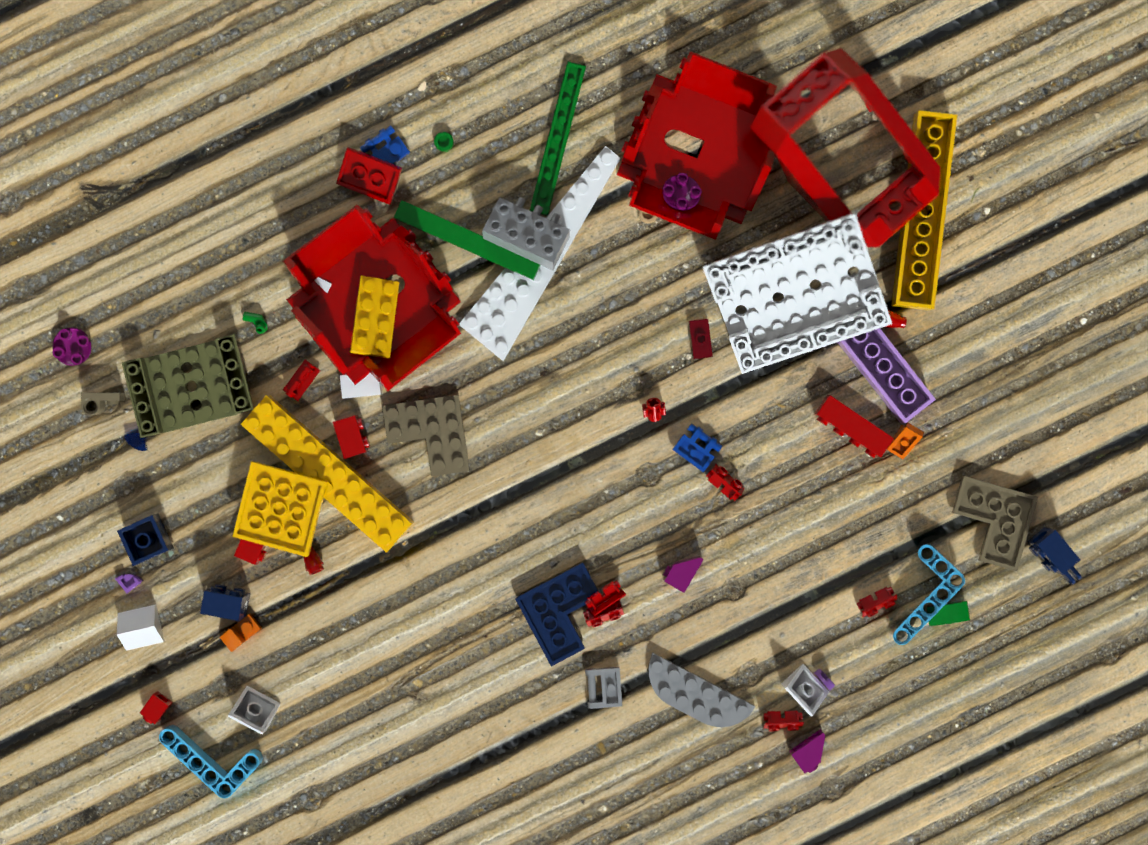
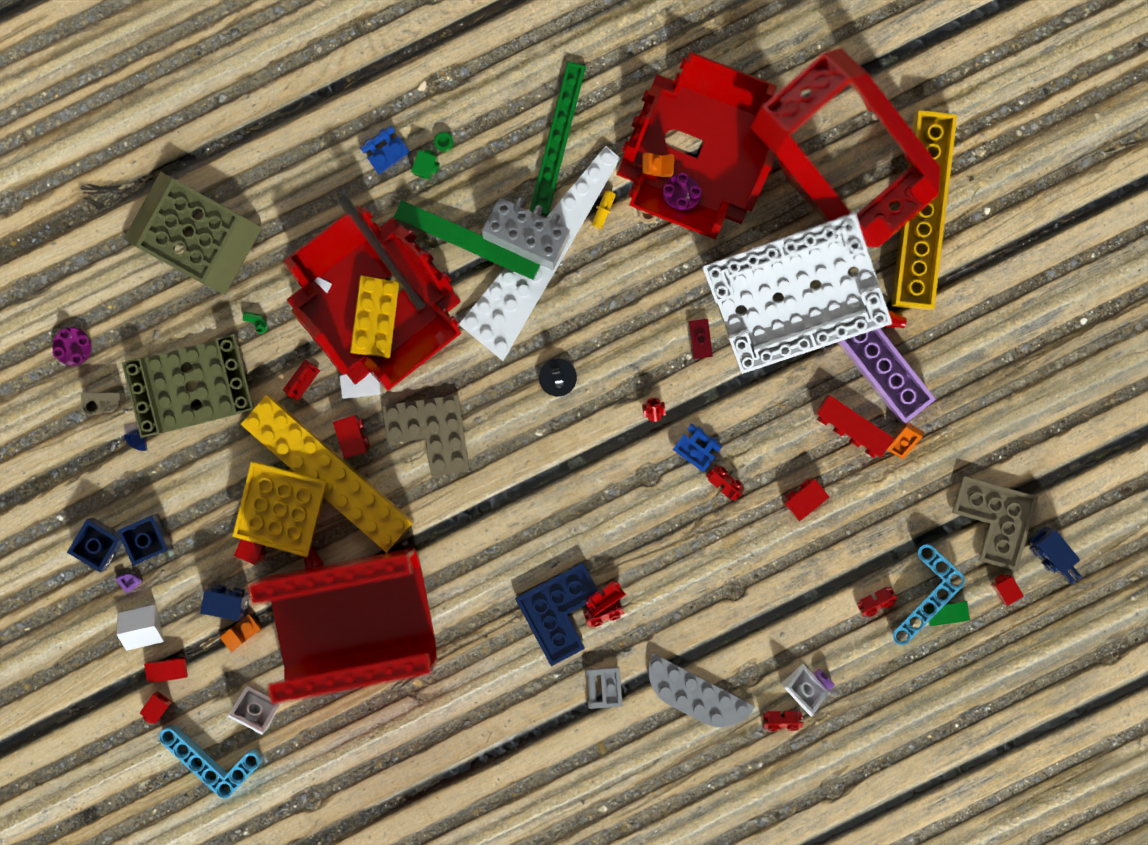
red tile [336,147,402,205] -> none
magenta slope [662,556,704,593] -> none
magenta slope [789,729,825,774] -> none
none -> dark blue brick [67,518,123,572]
none -> olive slope [124,171,262,295]
none -> red slope [144,658,188,682]
none -> red panel [248,548,438,705]
none -> clear smoke piece [336,193,427,311]
none -> green brick [411,149,440,181]
none -> black tile [539,358,577,397]
none -> yellow axle [591,190,616,229]
none -> orange slope [643,153,674,178]
none -> red brick [783,478,830,521]
none -> red brick [991,574,1024,606]

